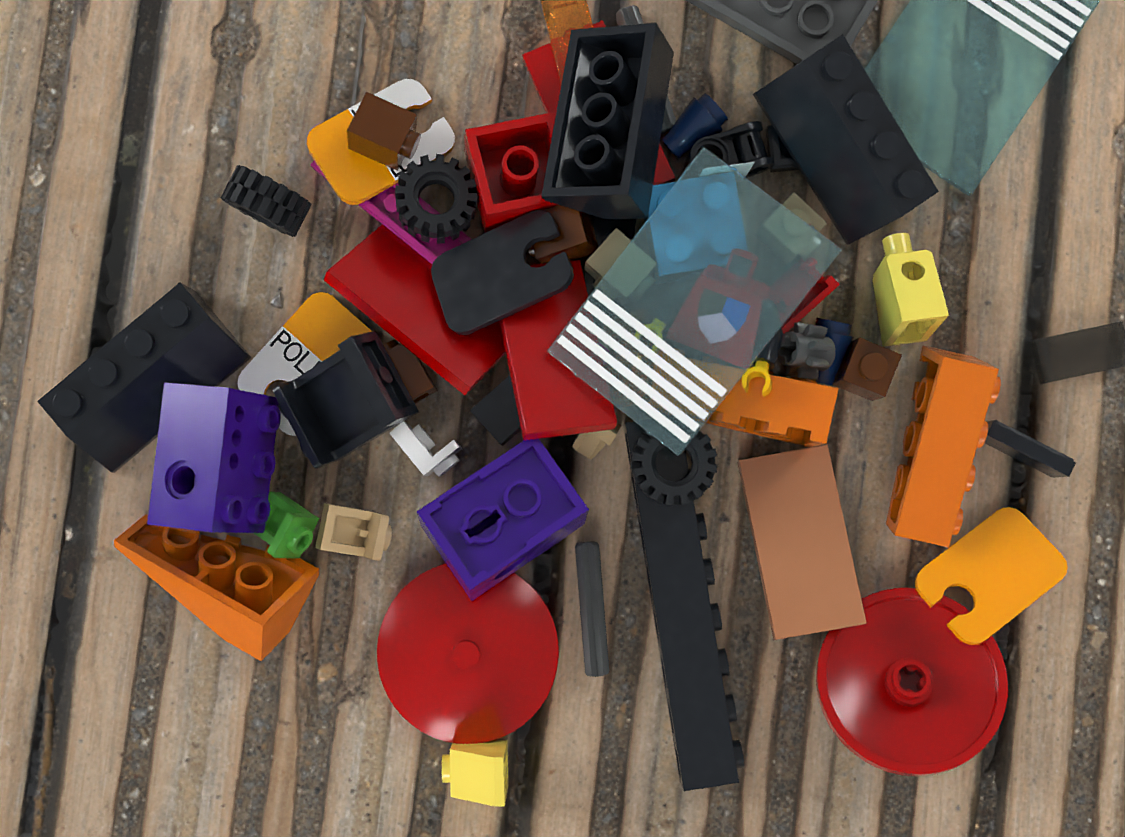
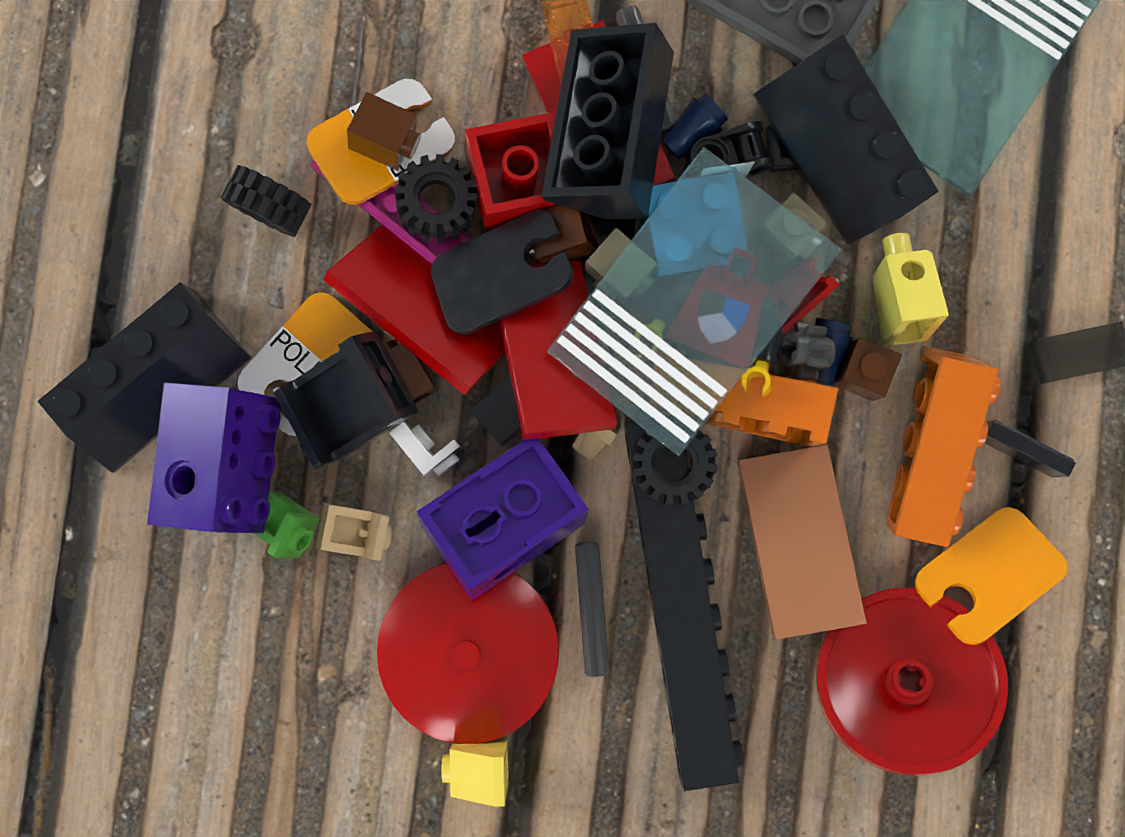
orange wedge [114,514,320,661] -> none

